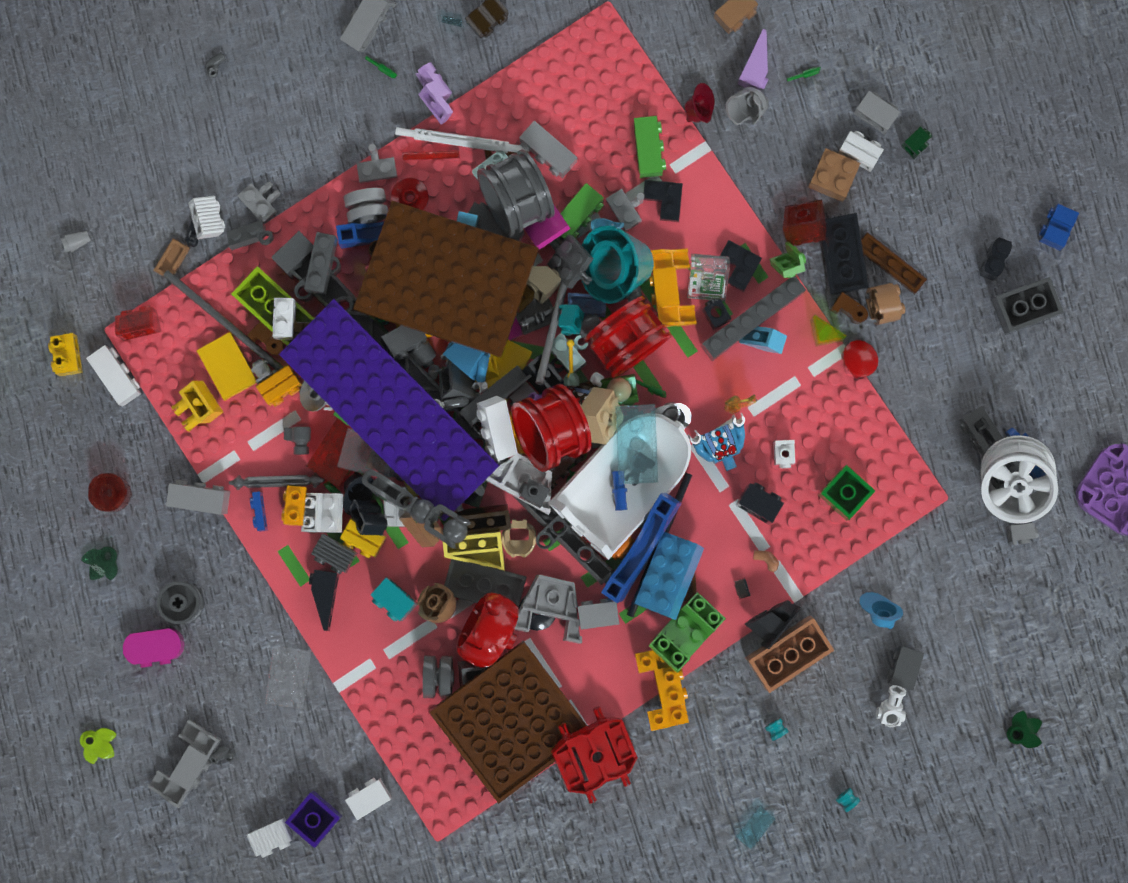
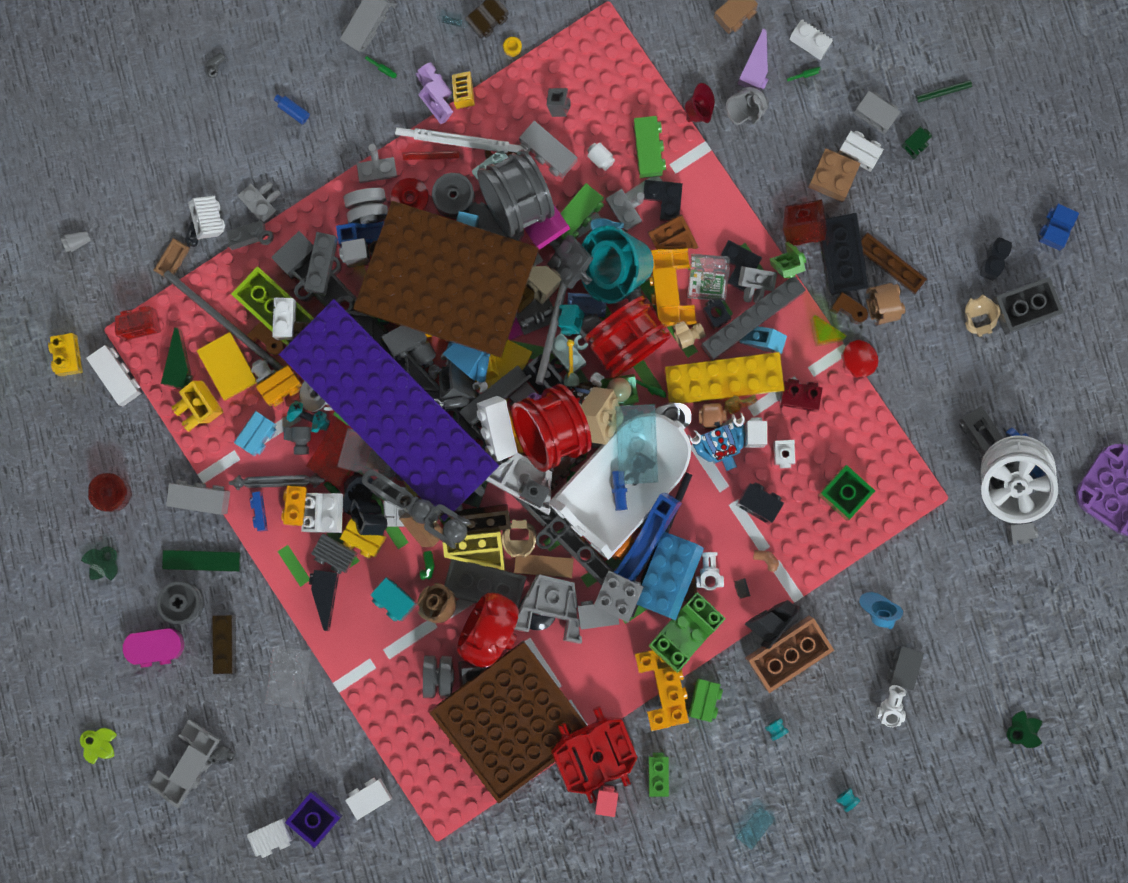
none -> dark green slope [161,327,193,389]
none -> dark green tile [162,550,241,572]
none -> dark brown brick [212,615,236,674]
none -> medium azure brick [234,411,277,456]
none -> blue cylinder [274,95,310,125]
none -> teal piece [286,401,331,433]
none -> light grey brick [339,238,370,268]
none -> green arm [419,551,435,580]
none -> dark grey wheel [432,172,475,219]
none -> yellow slope [452,71,475,109]
none -> yellow tile [503,37,522,57]
none -> medium nougat tile [514,555,574,578]
none -> dark grey brick [546,88,571,117]
none -> white brick [587,143,615,171]
none -> light grey hinge [594,570,644,622]
none -> coral brick [595,785,618,817]
none -> dark orange wing [648,214,699,250]
none -> bright green brick [648,752,669,797]
none -> yellow plate [665,352,785,404]
none -> tan piece [673,321,706,349]
none -> bright green brick [688,678,723,722]
none -> white connector [696,552,724,591]
none -> nougat head [699,403,727,429]
none -> light grey hinge [738,266,777,304]
none -> white brick [744,417,767,448]
none -> dark red brick [779,379,823,412]
none -> white brick [789,19,833,60]
none -> dark green bar [916,80,972,103]
none -> tan helmet [965,295,1000,337]

